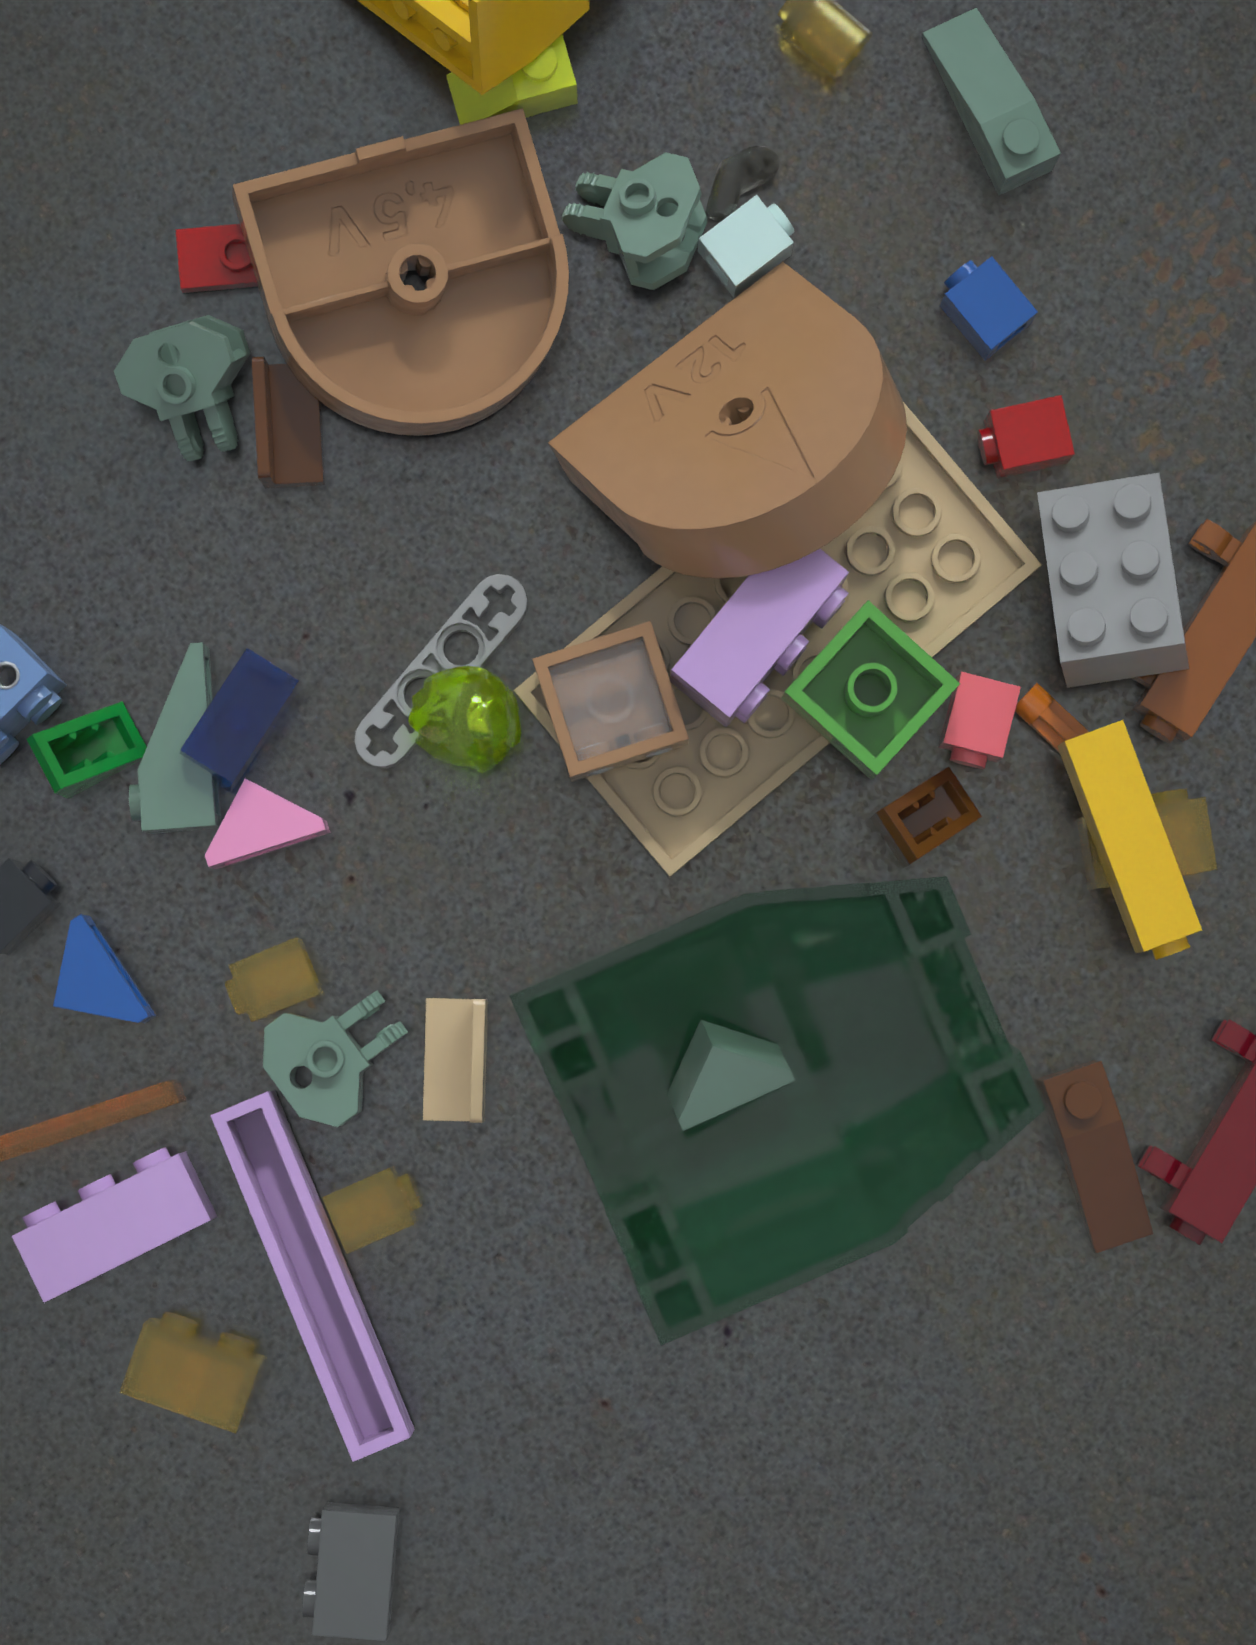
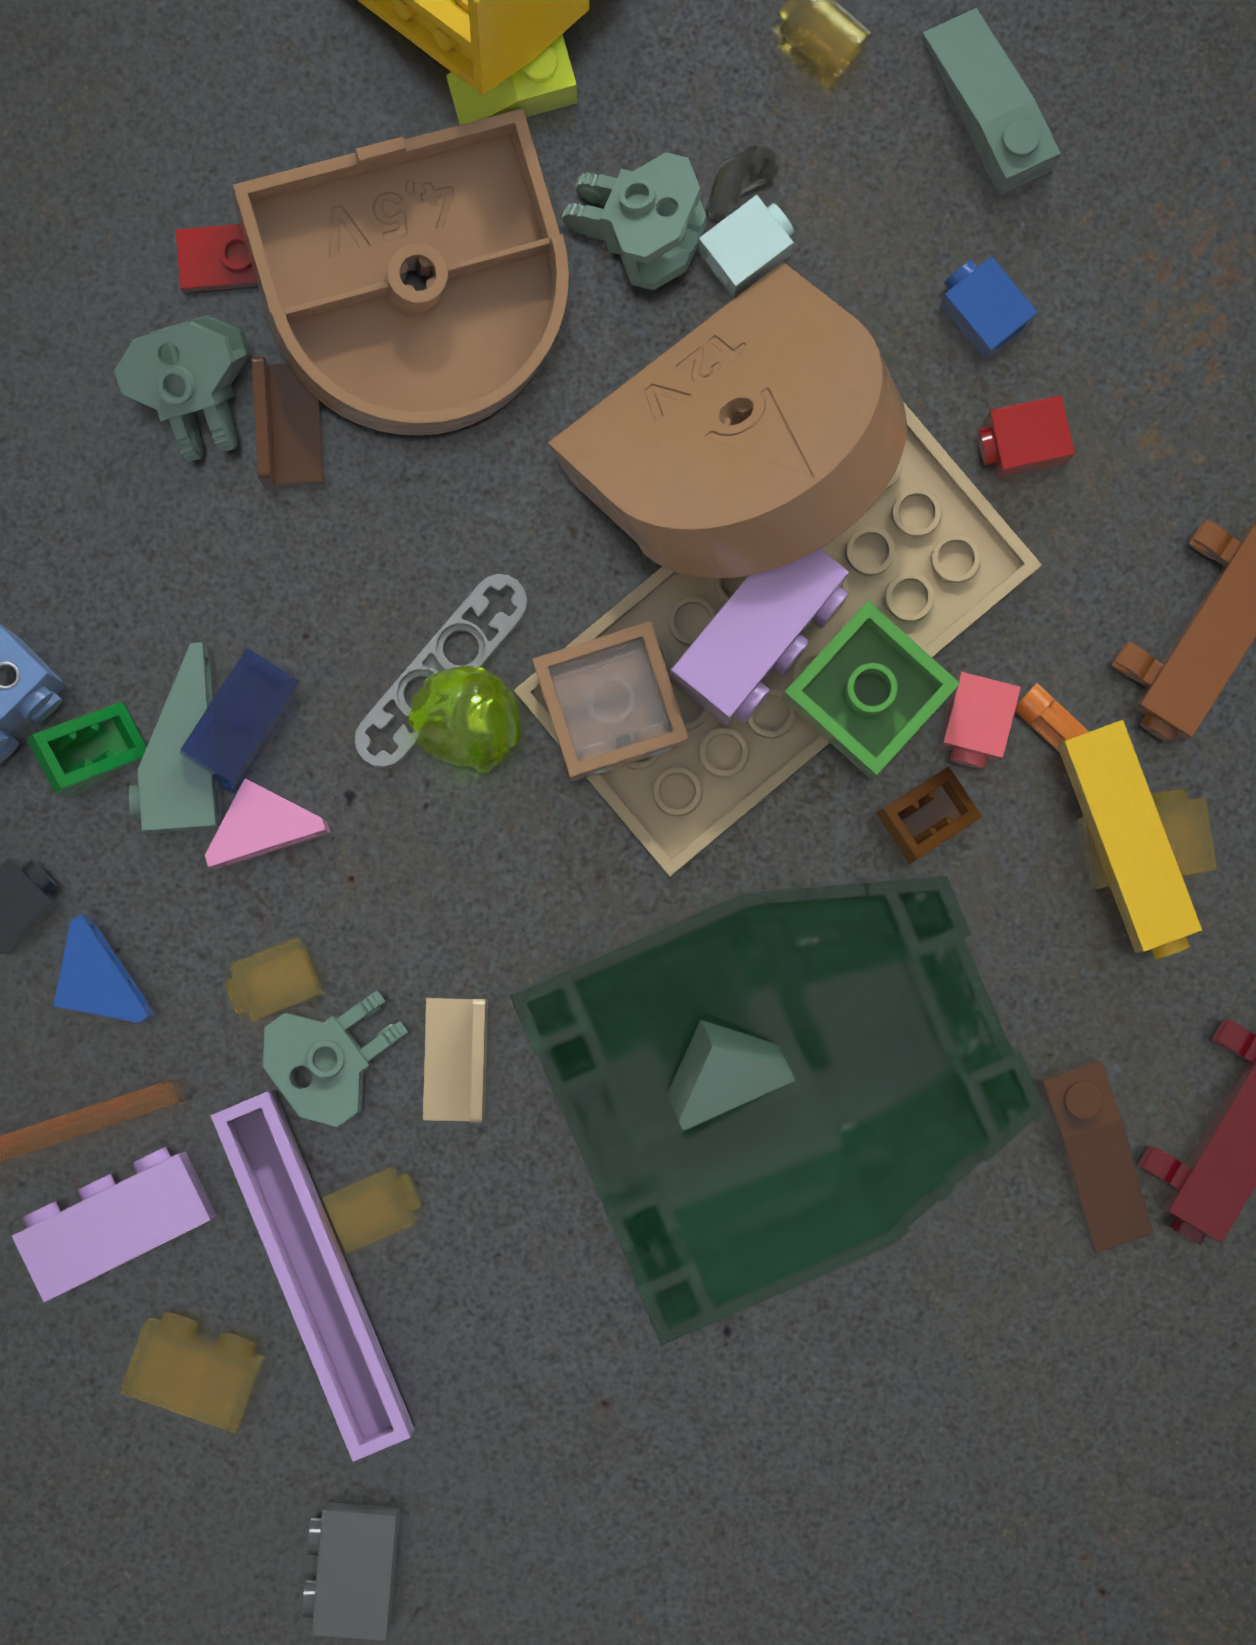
light grey brick [1037,472,1189,688] -> none

